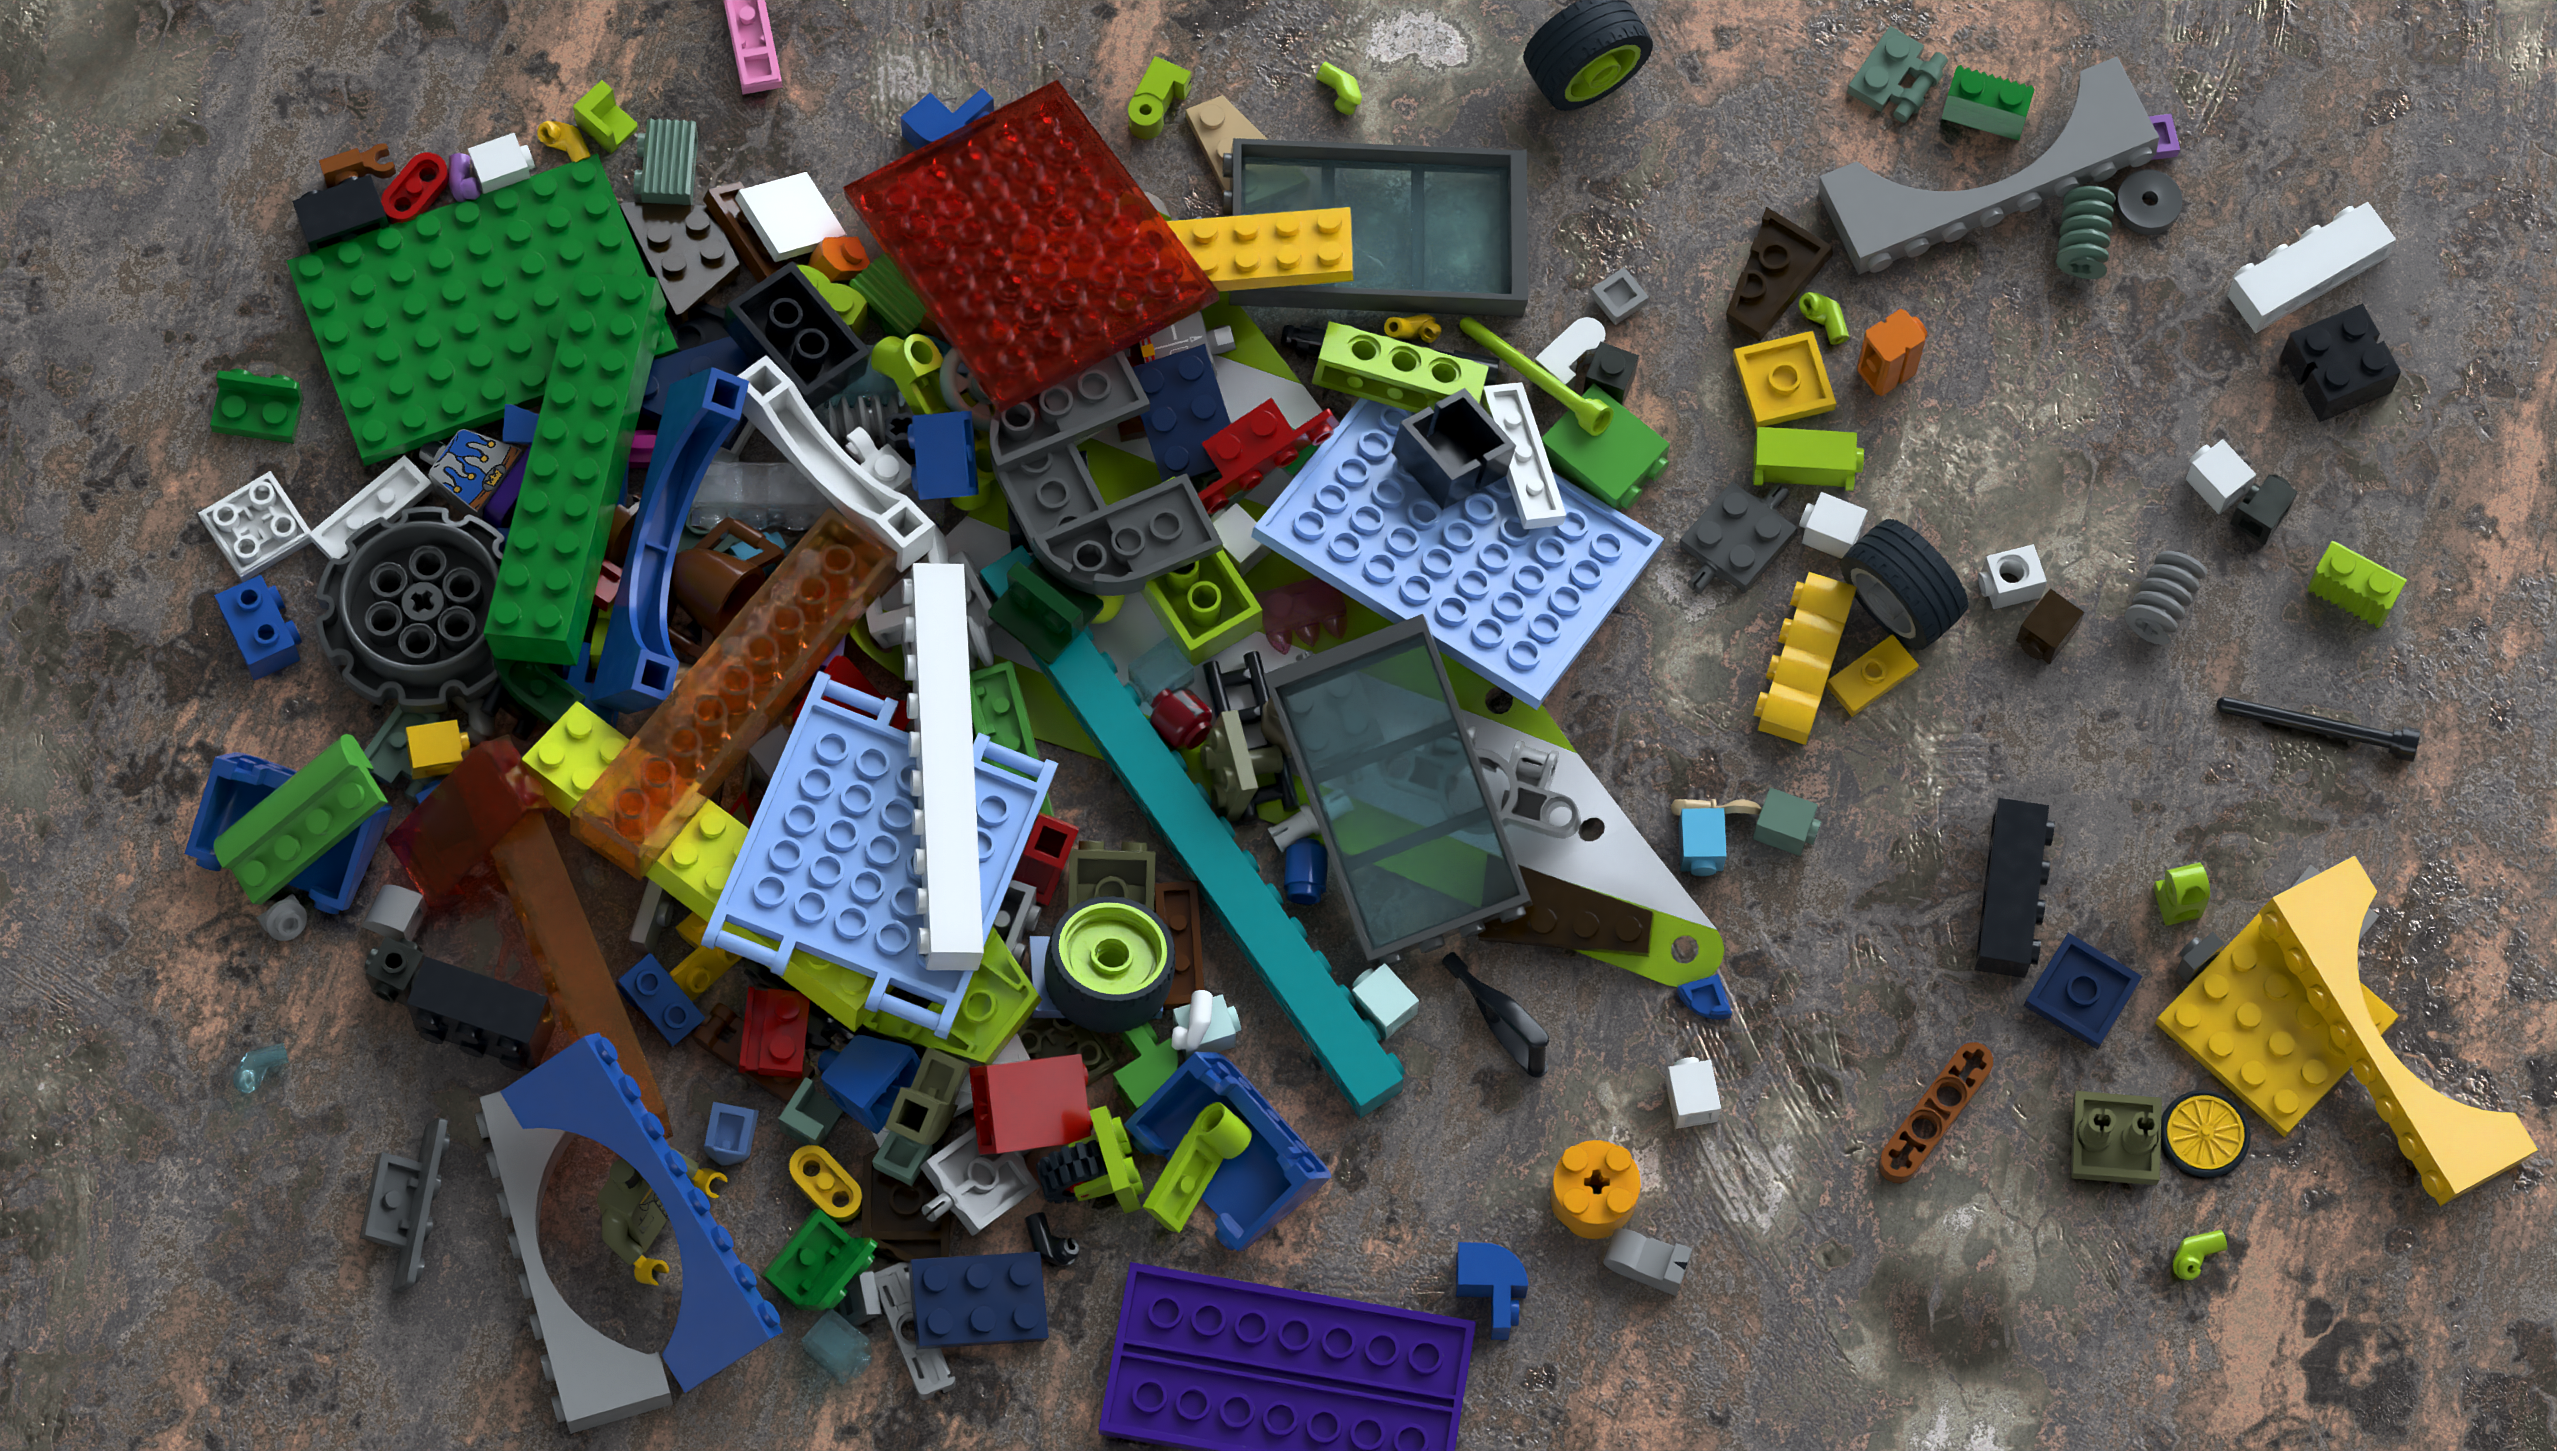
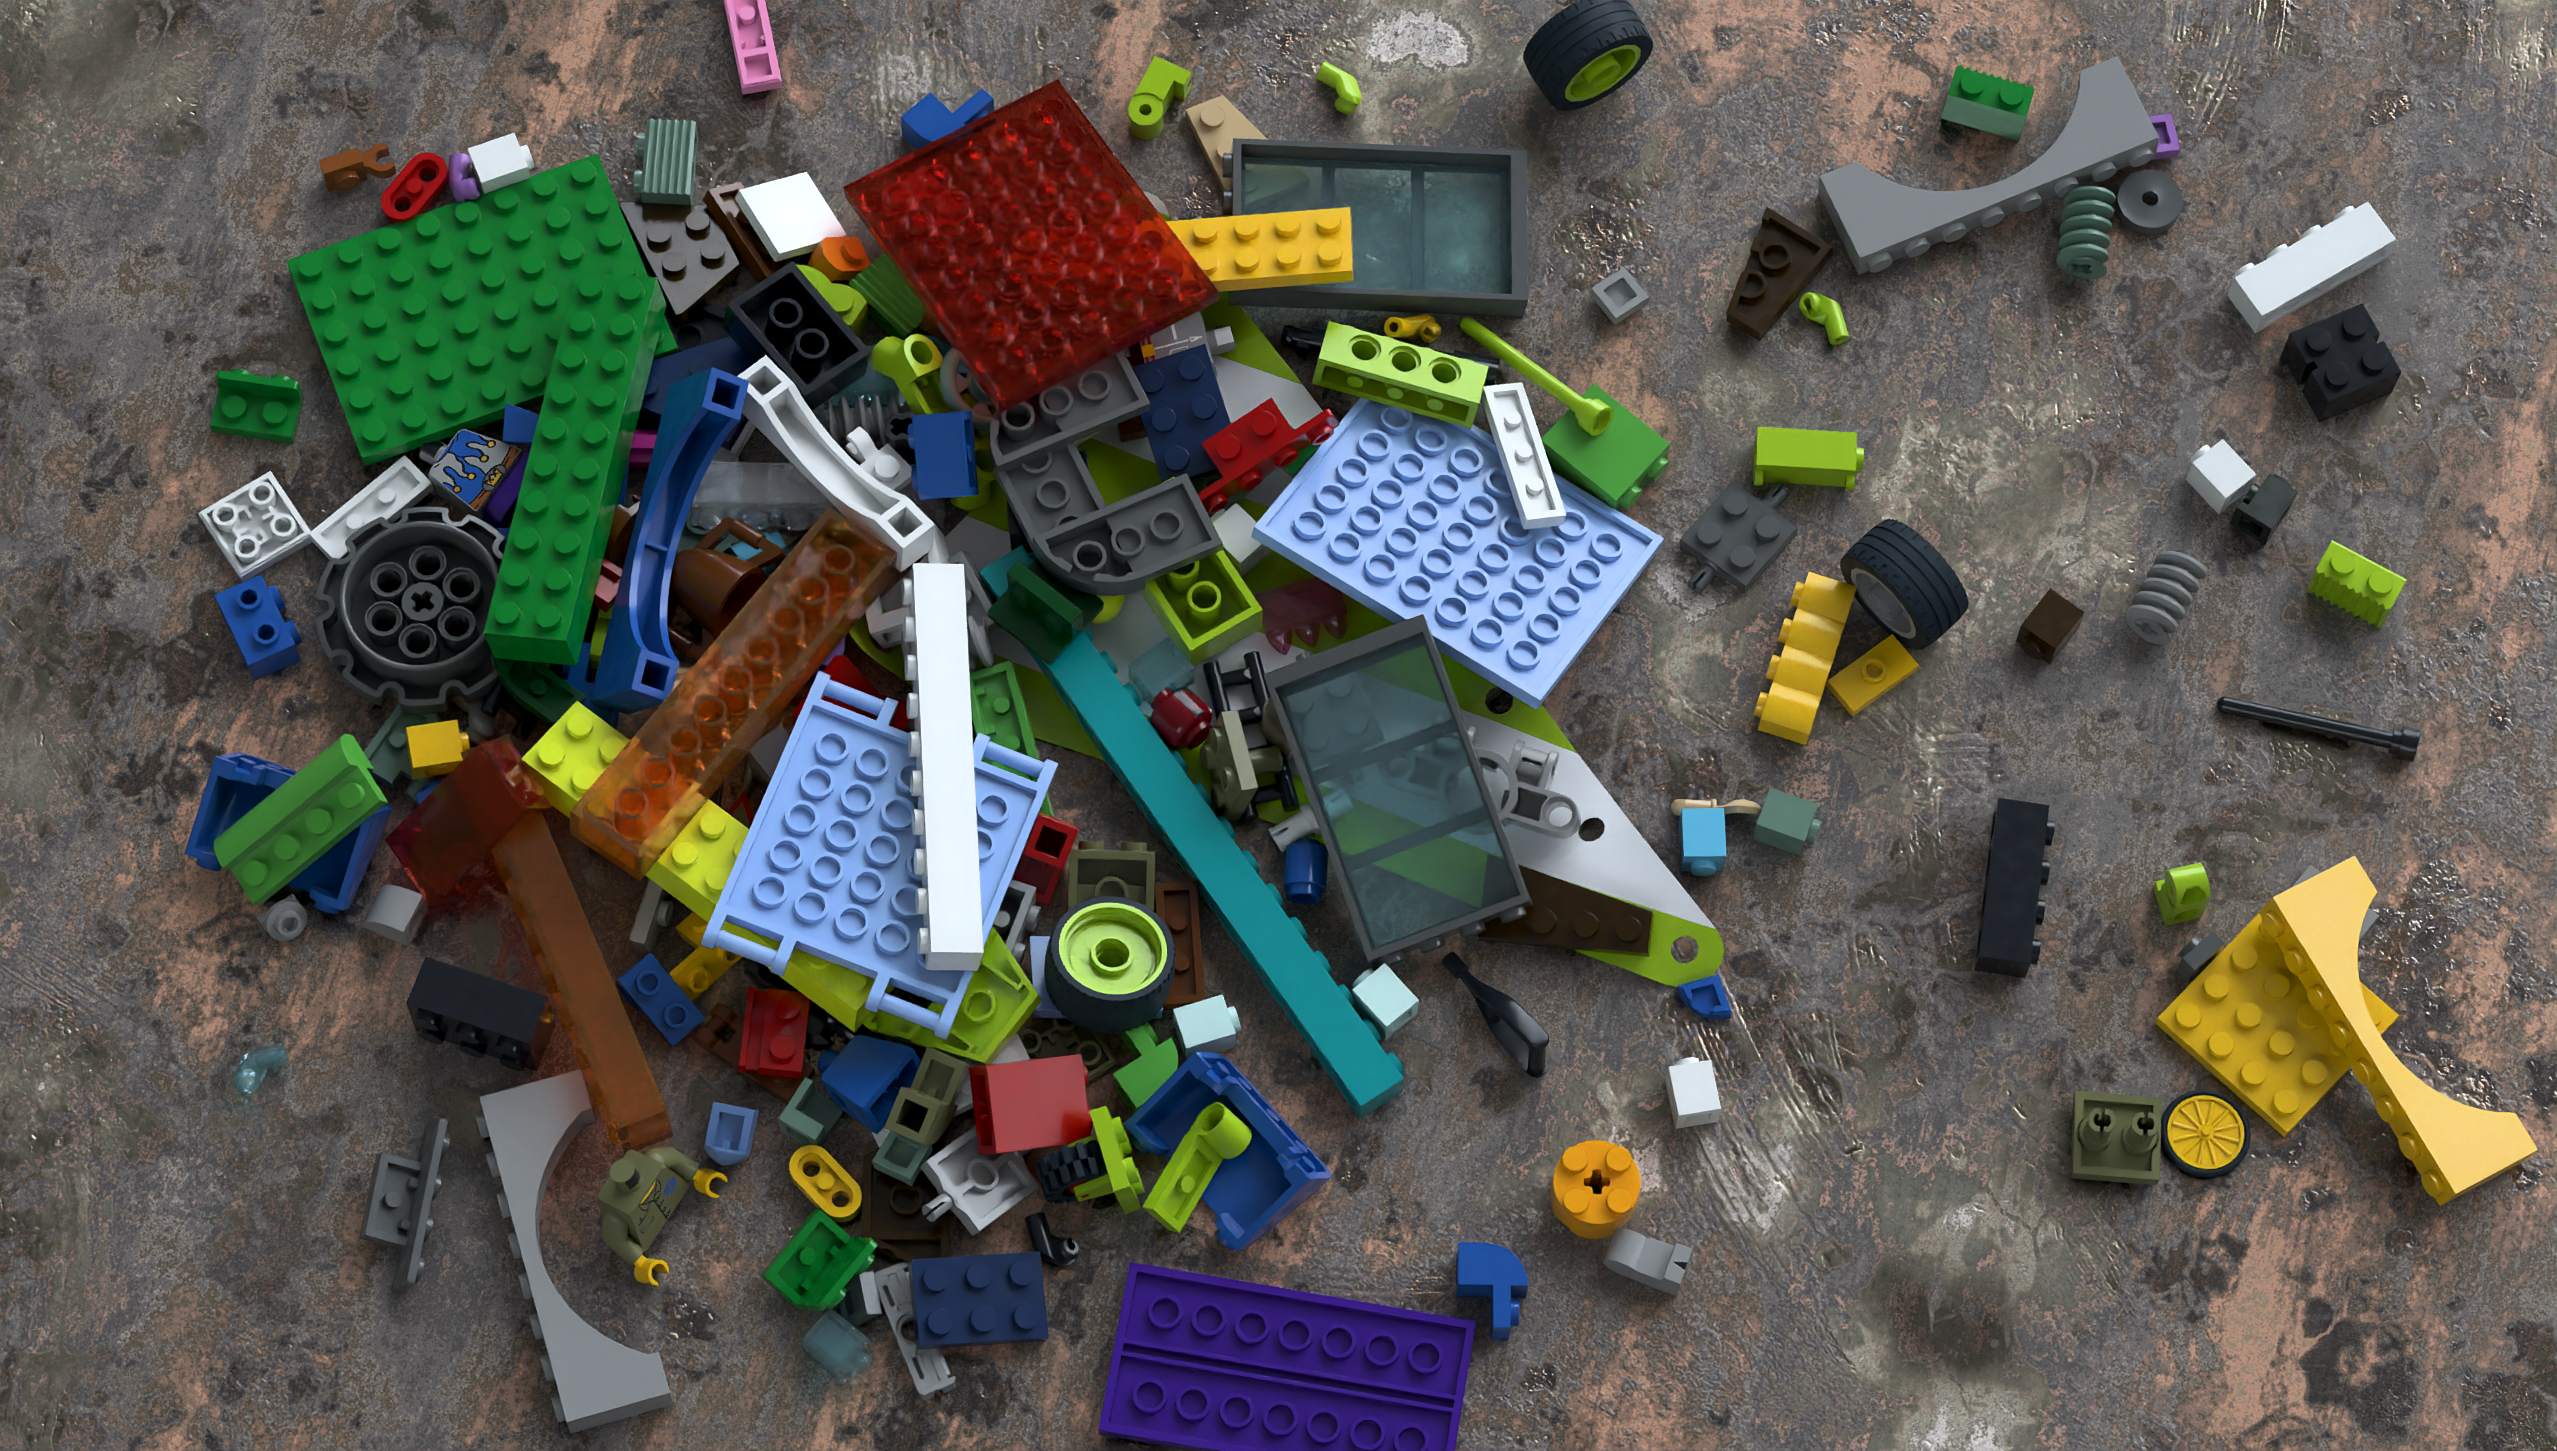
black brick [292,174,389,253] -> none
pearl dark grey brick [364,937,425,1006] -> none
blue arch [500,1032,783,1393] -> none
yellow arm [537,121,591,163] -> none
lime panel [573,80,638,154] -> none
white arm [1171,990,1213,1053] -> none
black piece [1391,388,1517,510] -> none
white leg [1534,317,1606,390] -> none
pearl dark grey brick [1583,341,1639,406] -> none
yellow plate [1733,331,1836,429] -> none
white brick [1799,492,1868,559] -> none
sand green plate [1847,26,1948,123] -> none
orange brick [1857,309,1927,397] -> none
dark orange beam [1879,1042,1993,1184] -> none
white brick [1978,544,2047,609] -> none
dark blue plate [2024,932,2143,1050] -> none
lime arm [2173,1229,2227,1280] -> none

